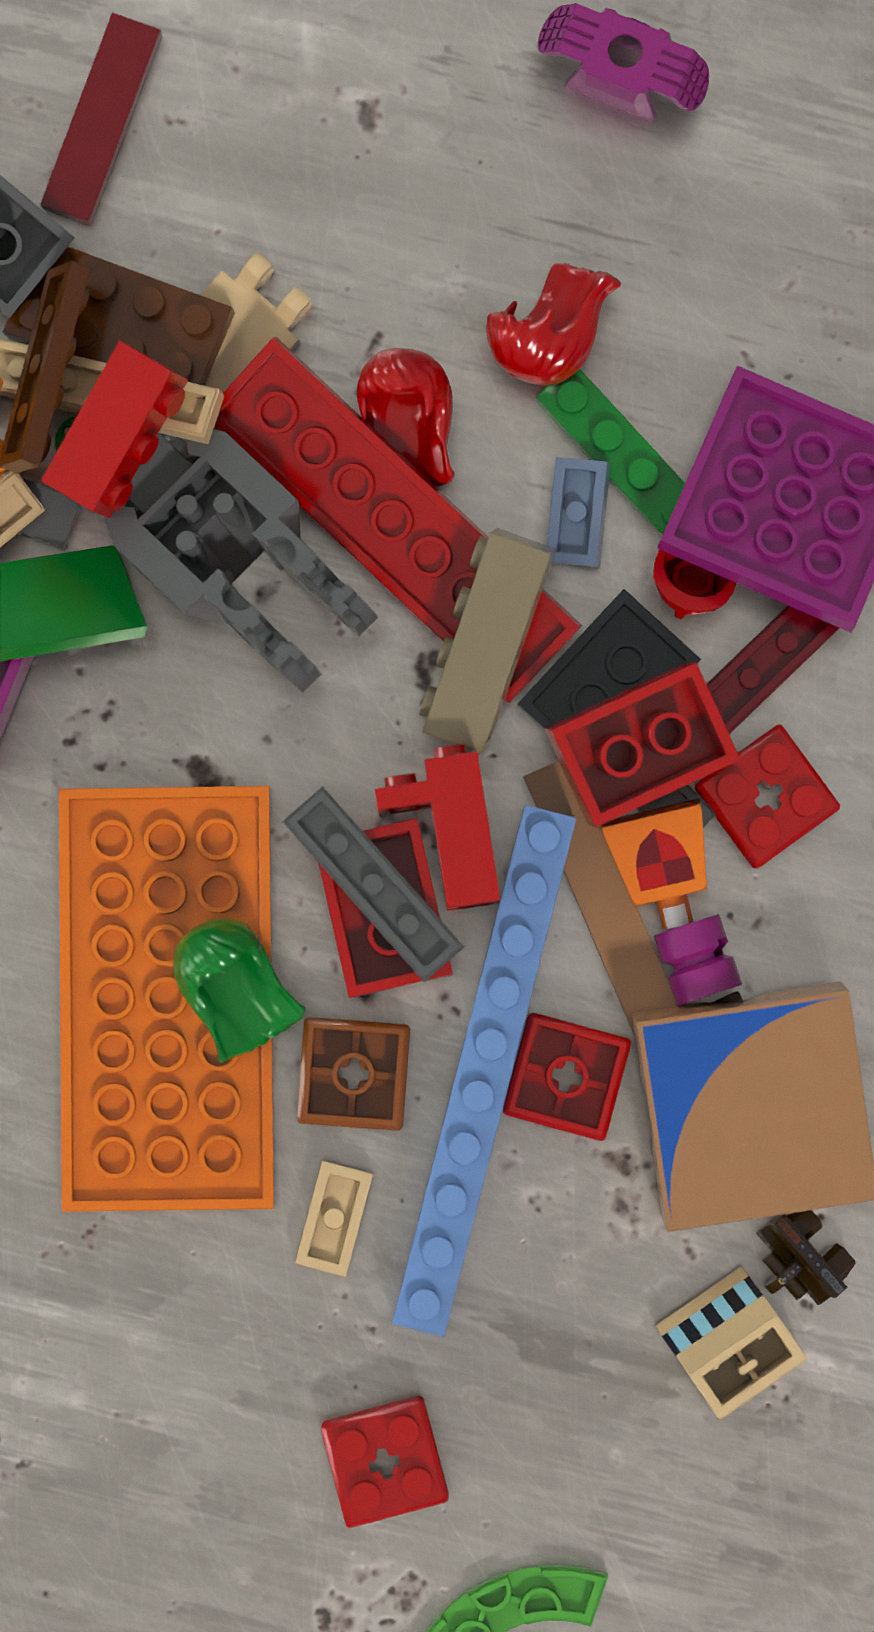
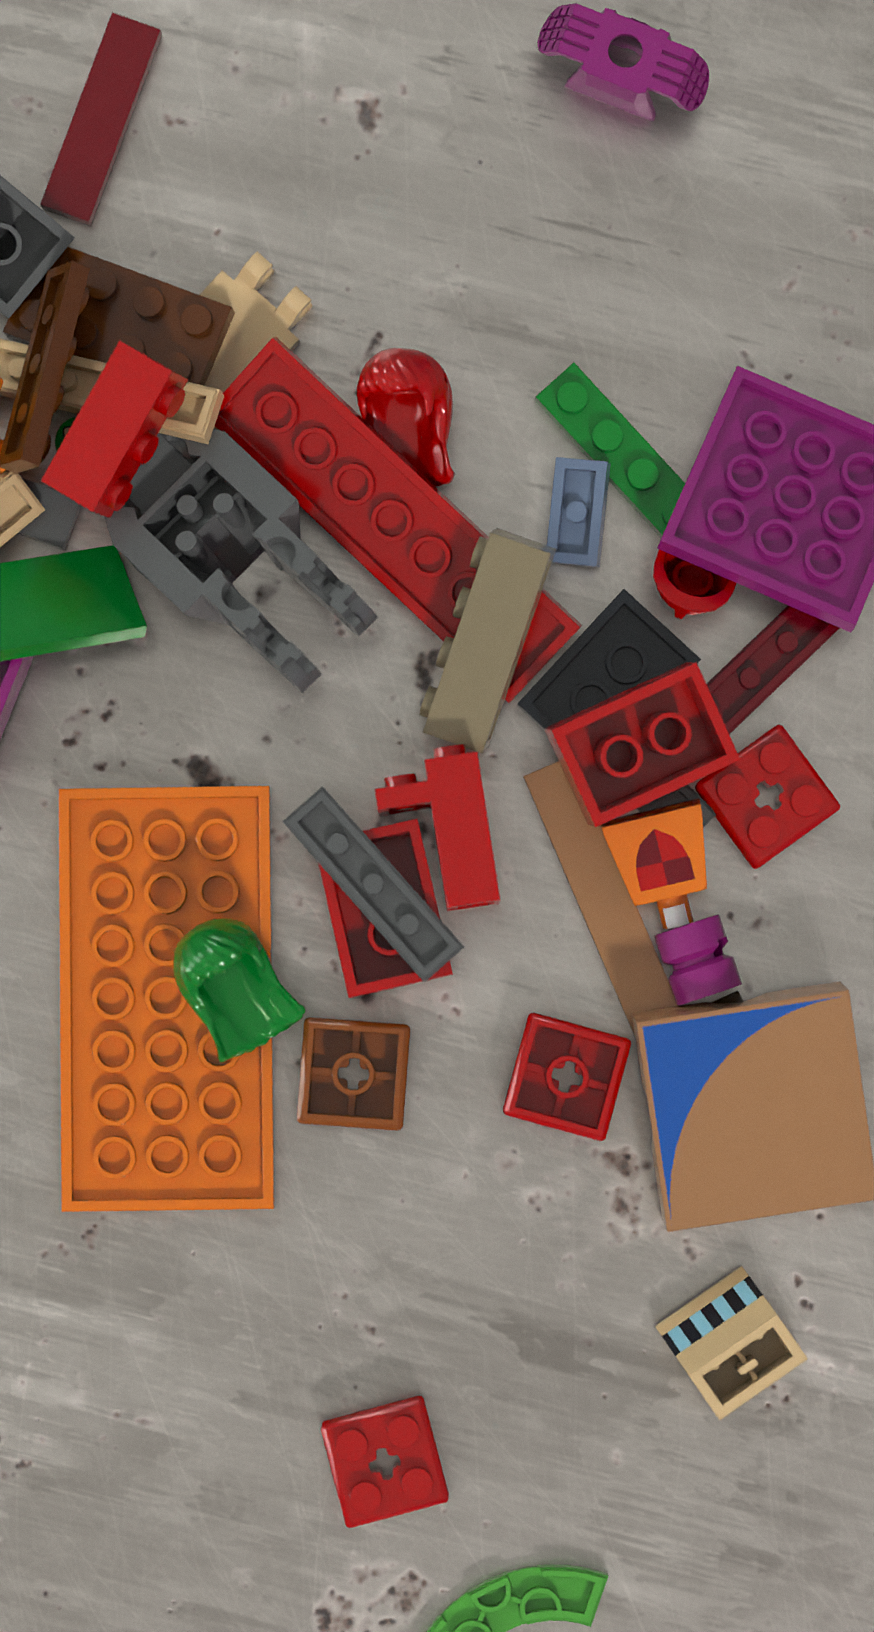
tan plate [295,1160,374,1277] -> none
medium blue brick [392,805,577,1337] -> none
red piece [486,263,621,386] -> none
dark brown hips [756,1210,856,1305] -> none

